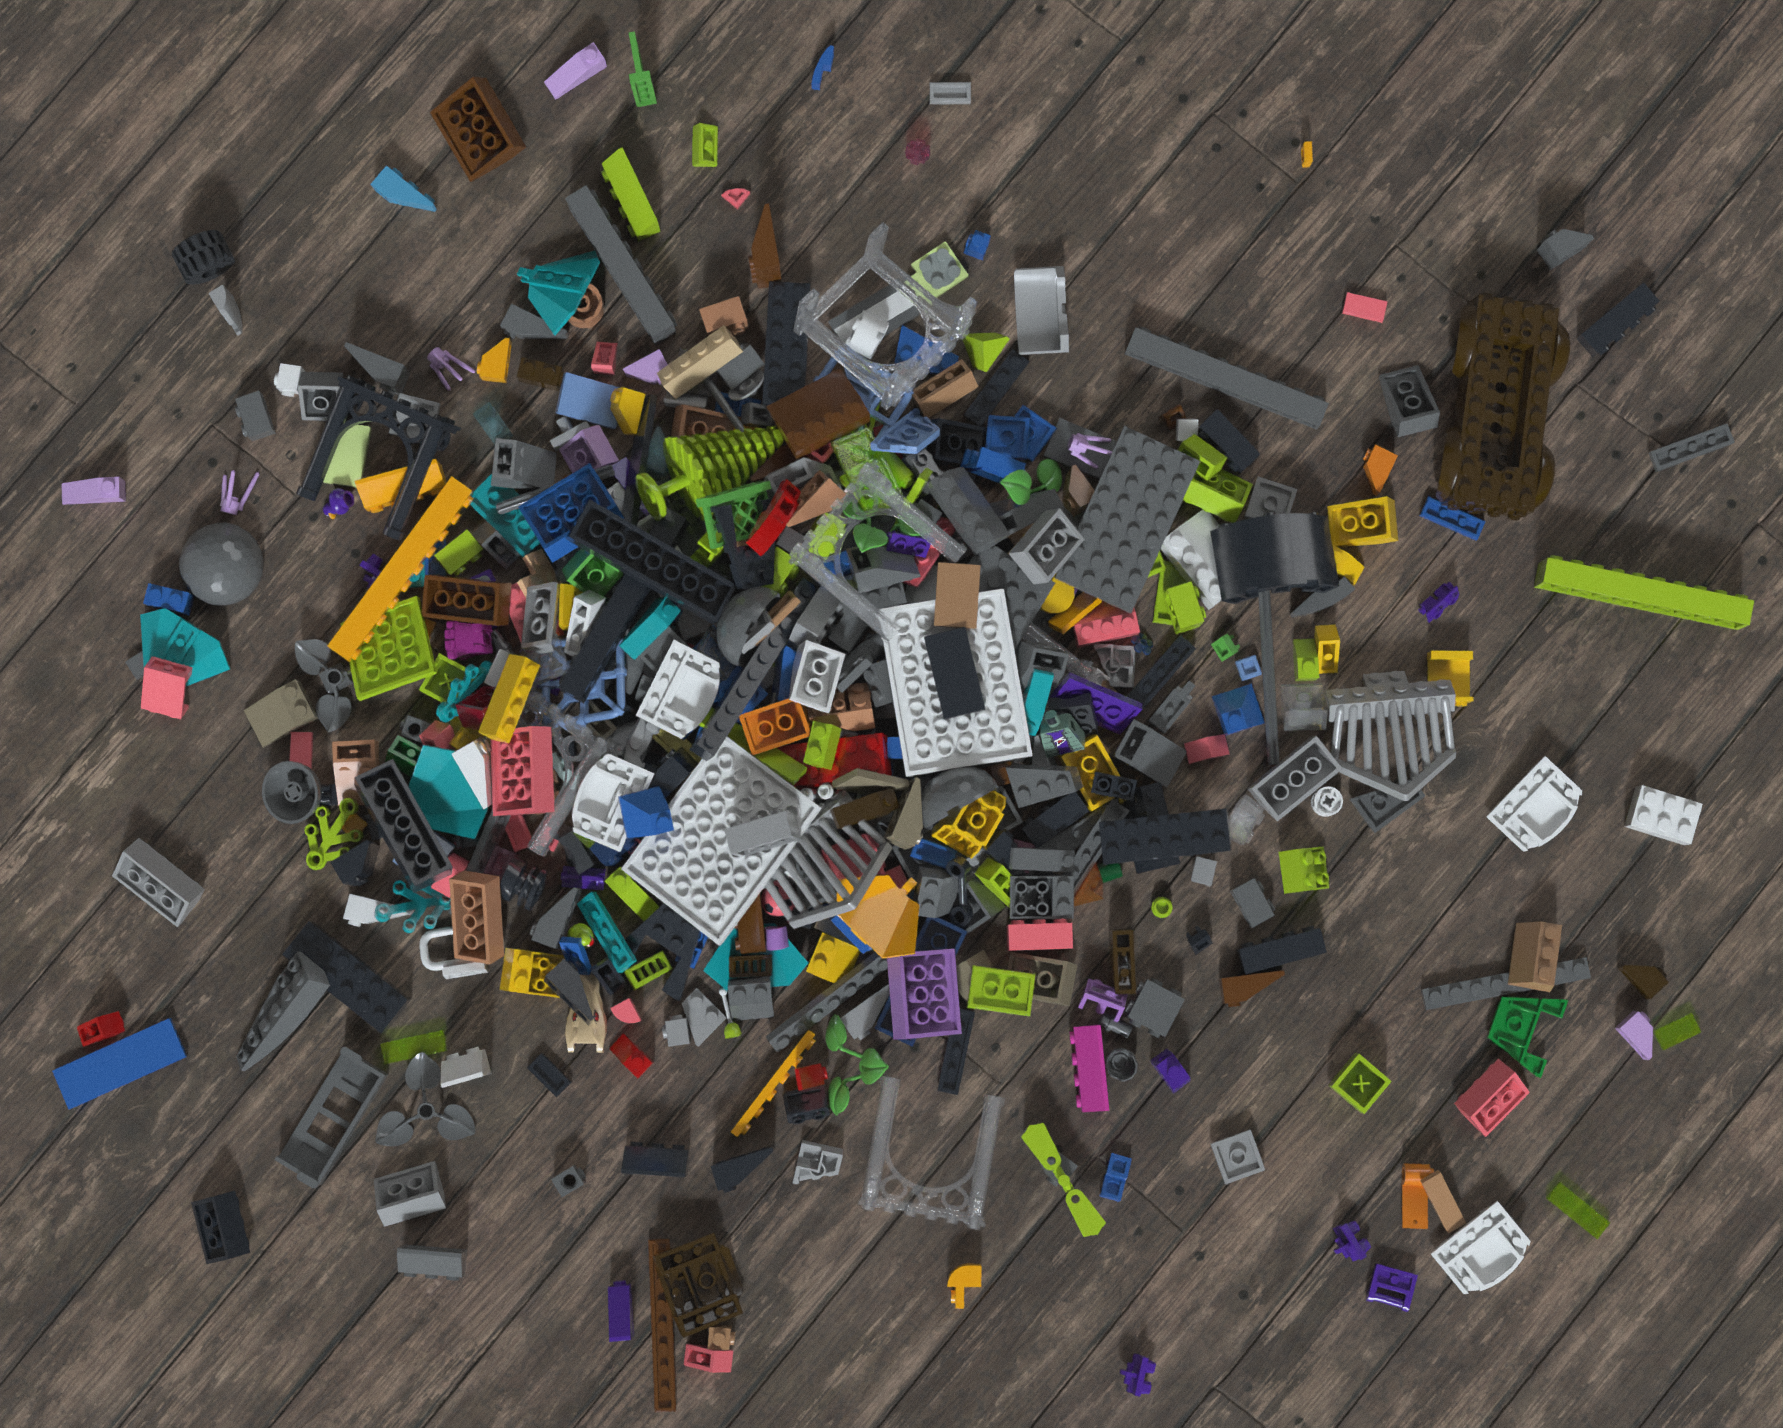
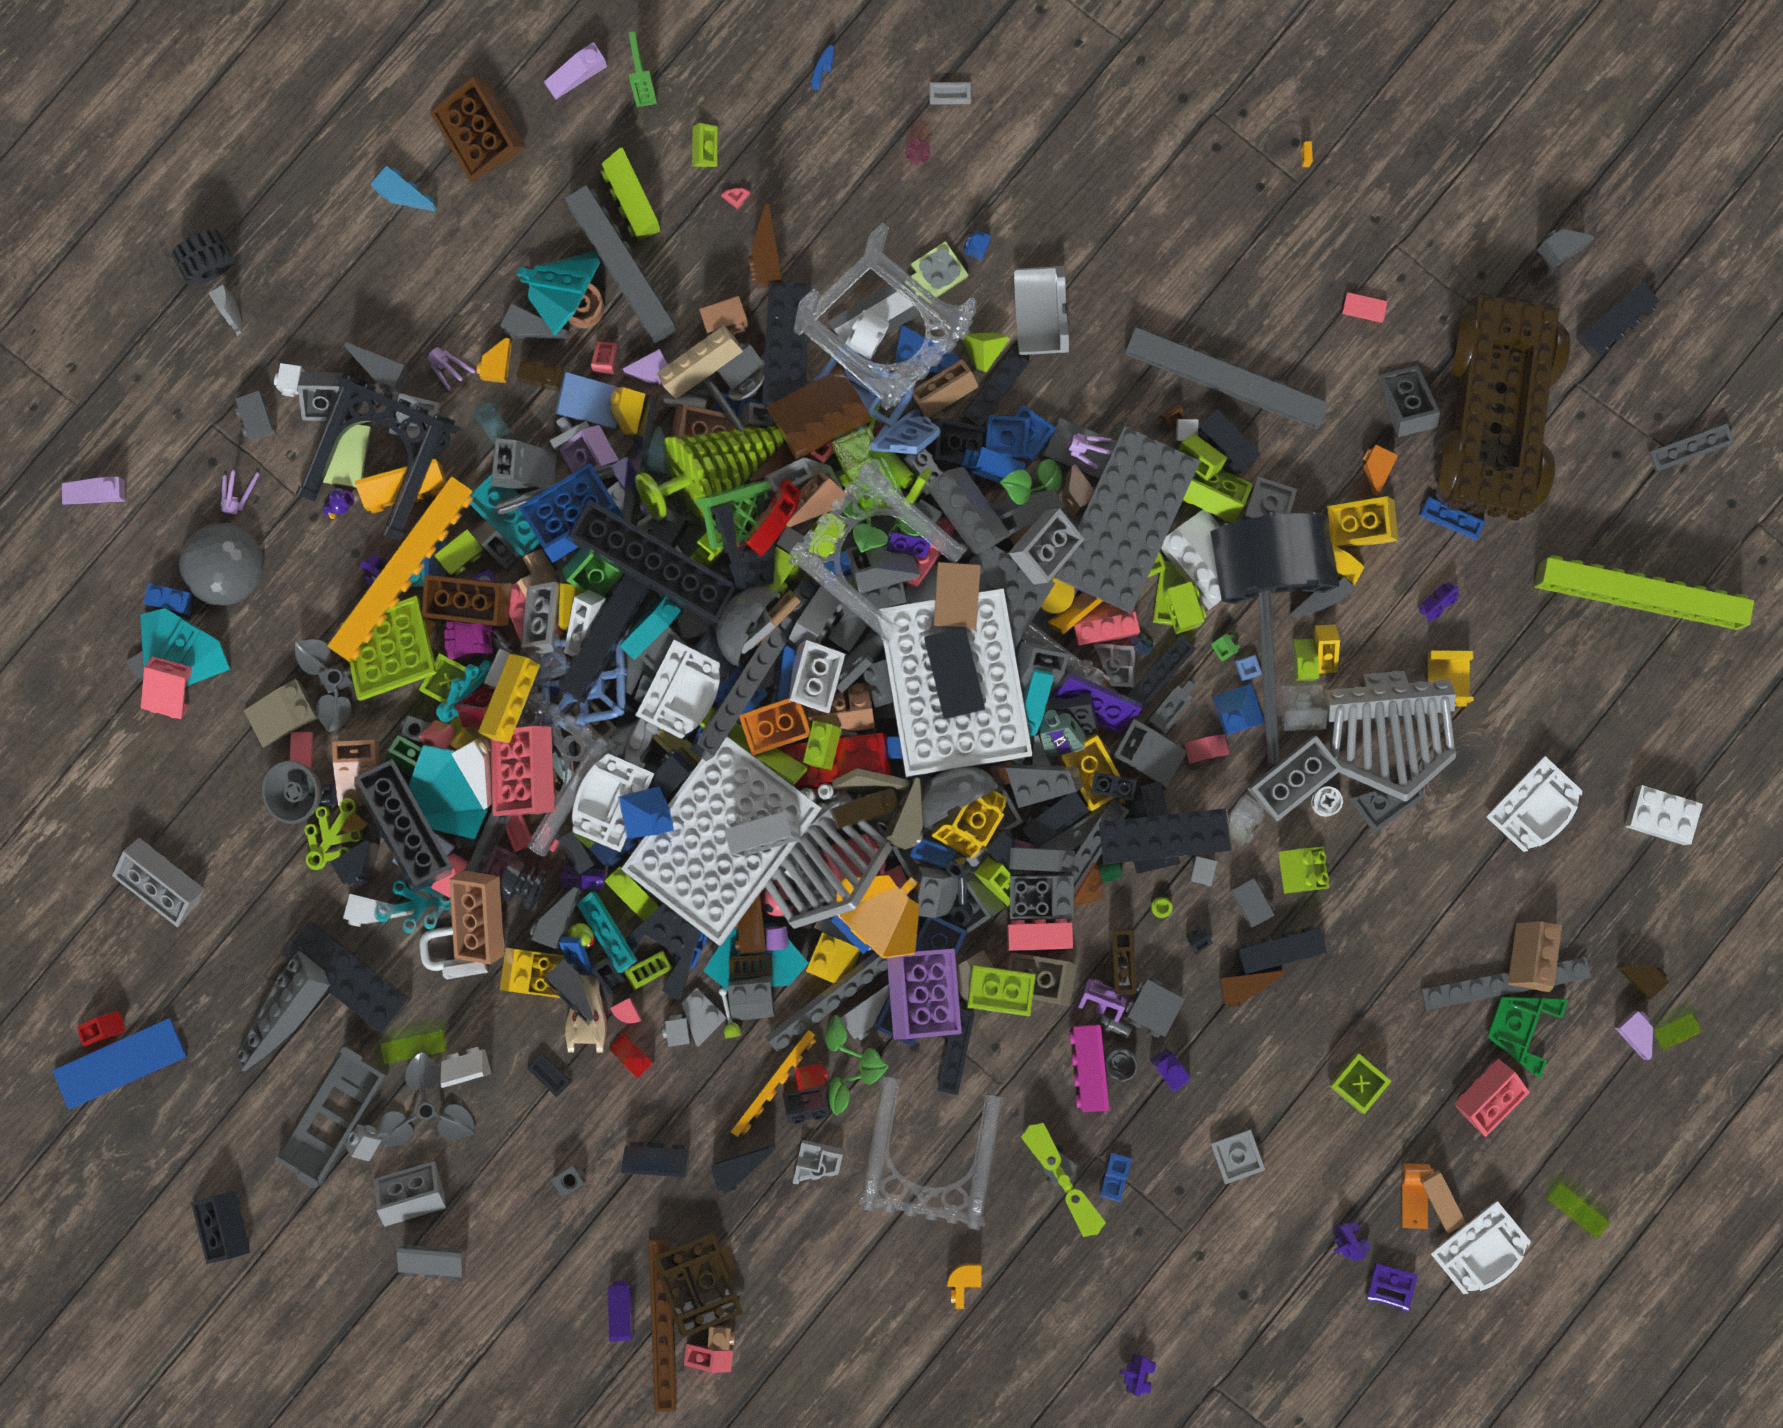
none -> light grey brick [345,1124,381,1161]

